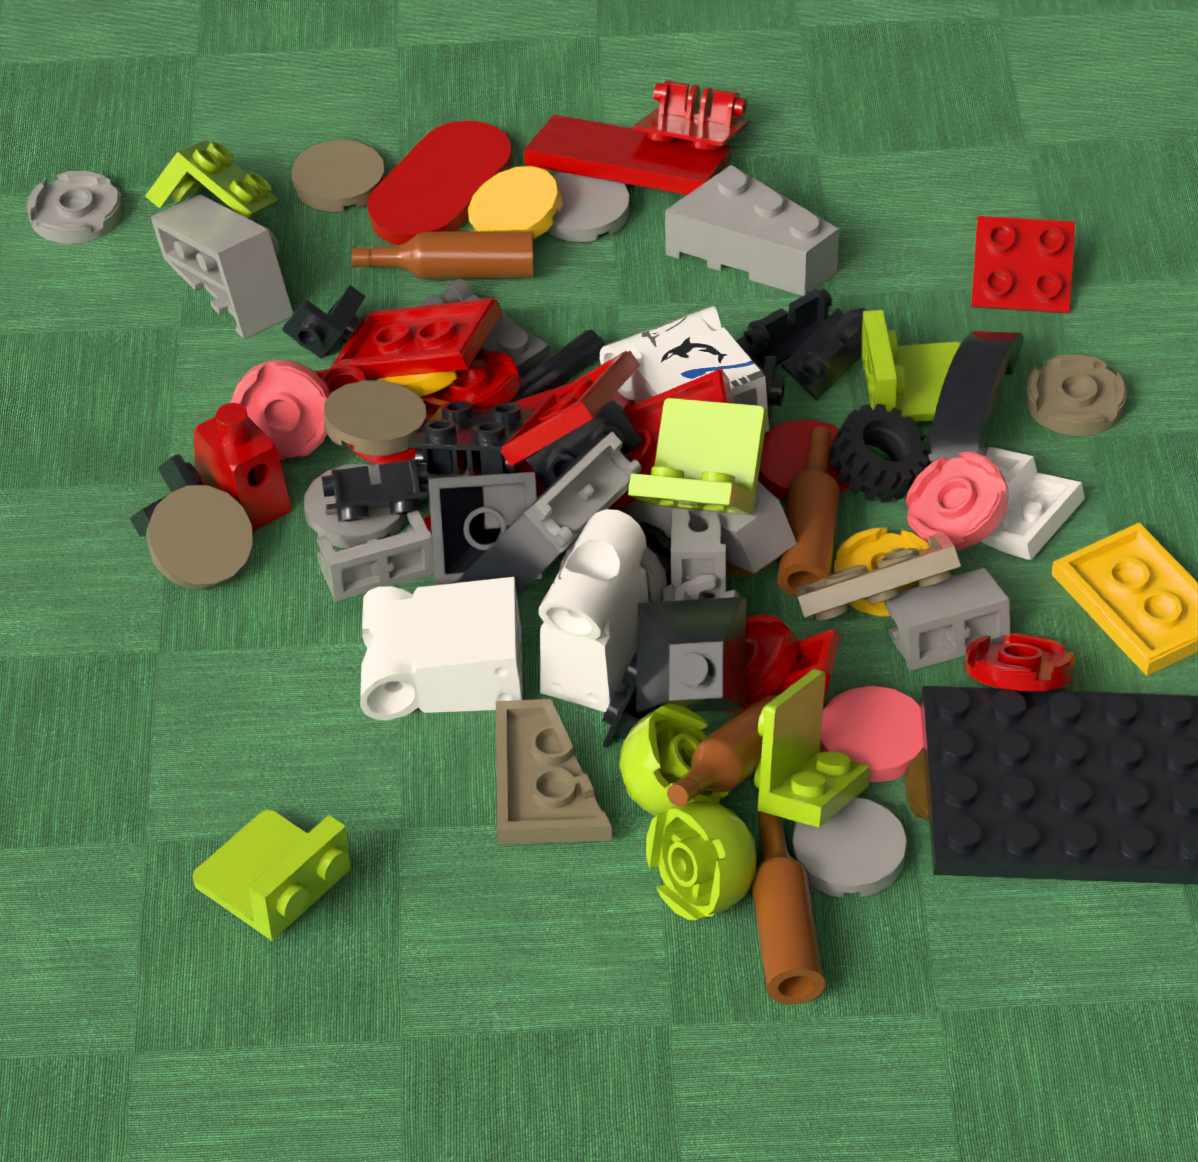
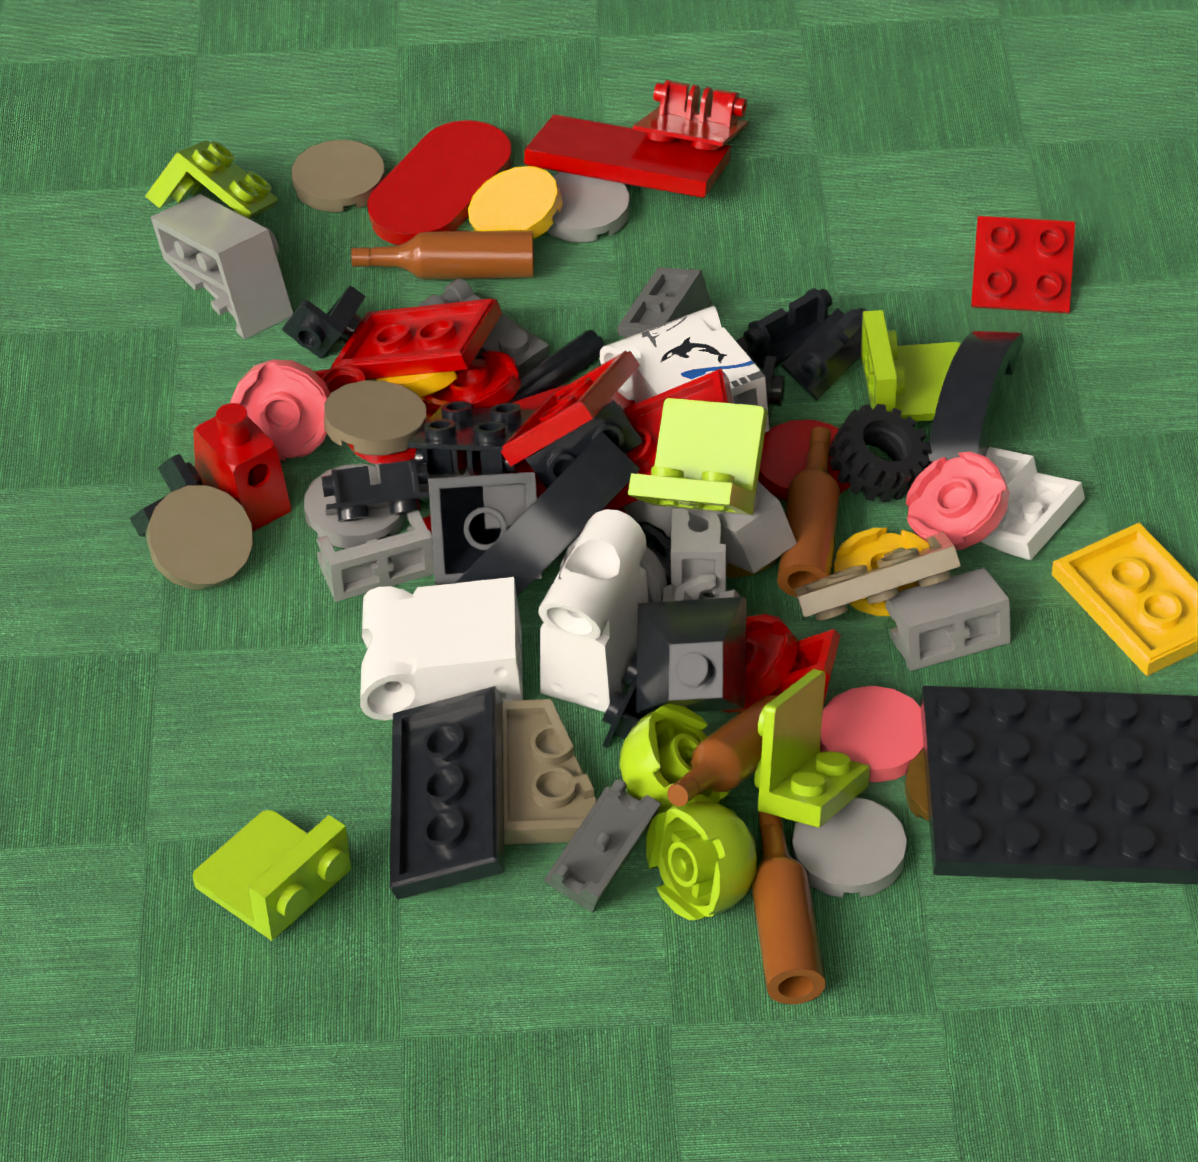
light grey tile [27,170,123,244] -> none
light grey hinge [524,432,642,553] -> none
light grey wedge [665,165,839,296] -> none
red tile [964,633,1076,691] -> none
dark tan tile [1025,354,1128,436] -> none
none -> black tile [390,686,505,899]
none -> dark grey hinge [544,780,661,913]
none -> dark grey hinge [617,267,712,338]

